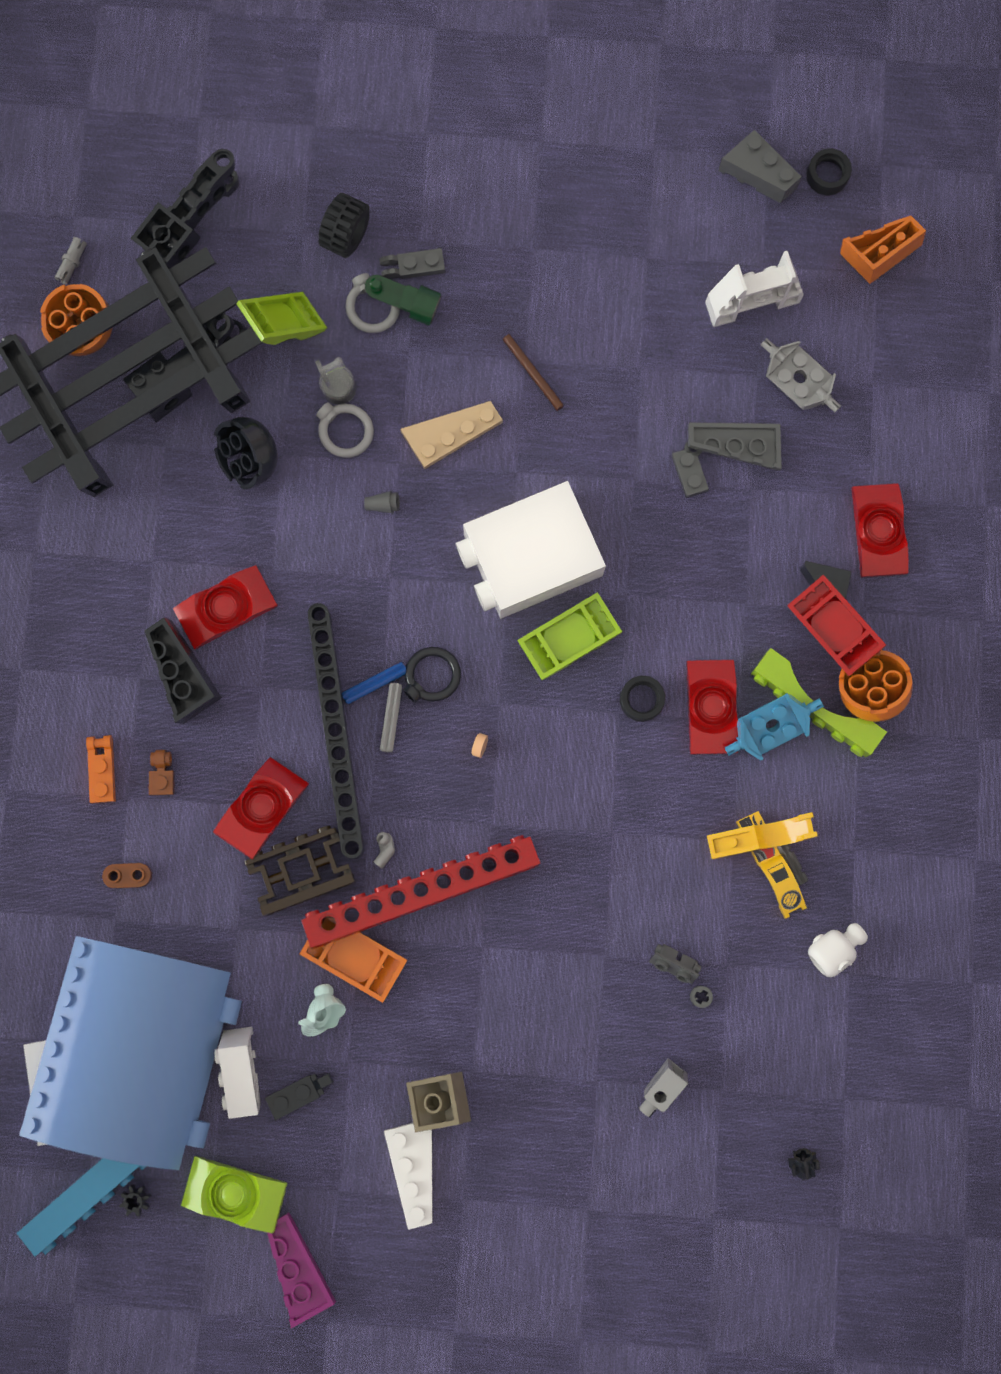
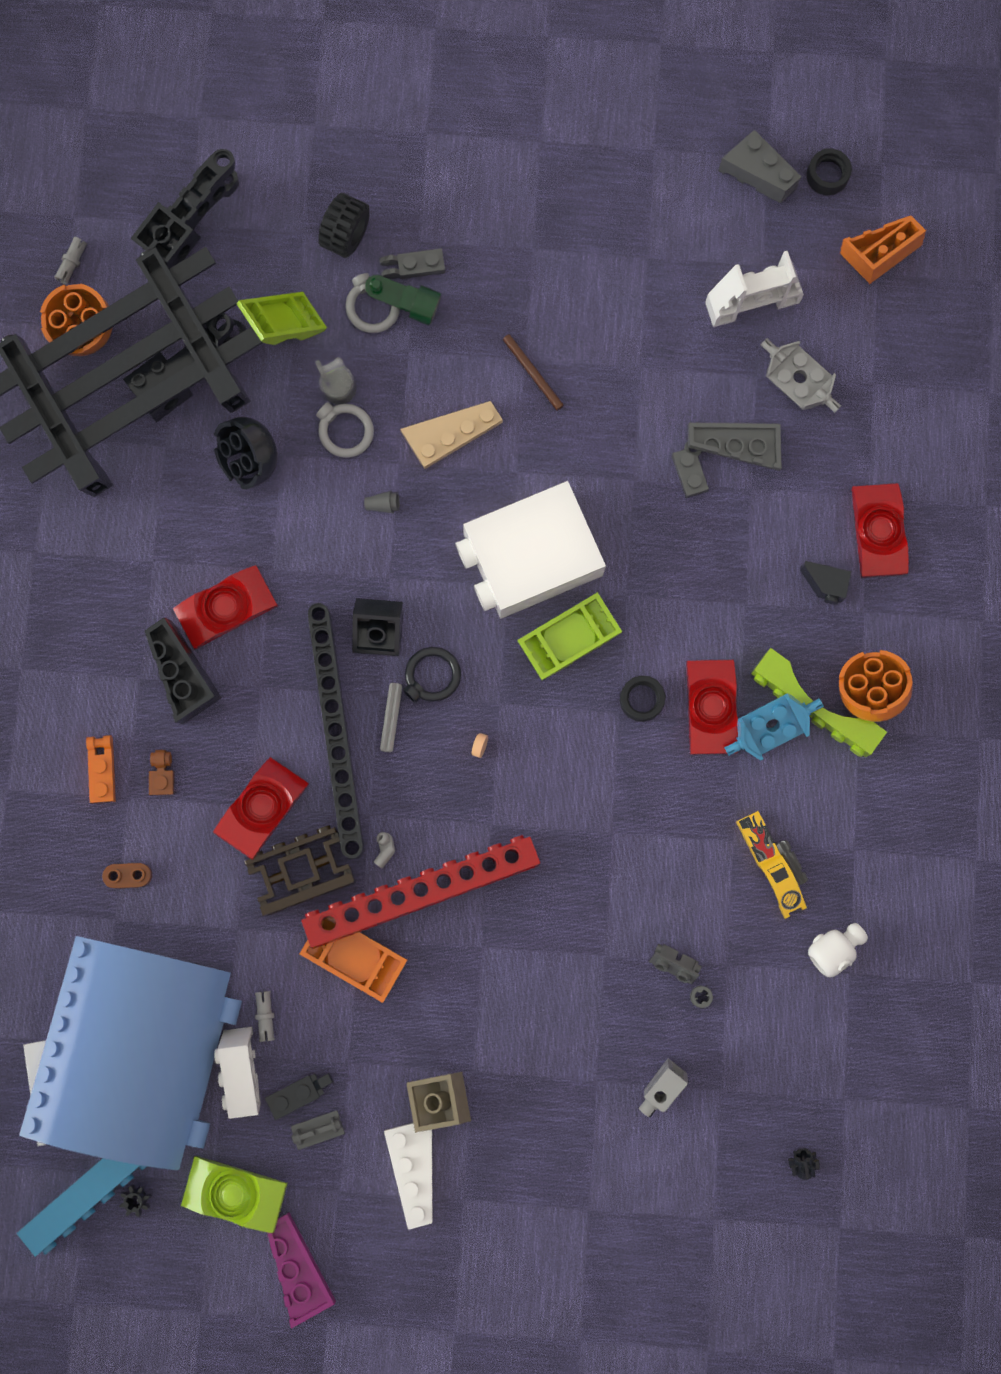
light aqua hair [298,984,346,1036] -> none
blue axle [342,662,406,704] -> none
yellow piece [707,812,818,859] -> none
red slope [787,575,887,677] -> none
none -> light grey pin [255,991,275,1042]
none -> dark grey hinge [291,1110,345,1150]
none -> black slope [352,598,403,656]

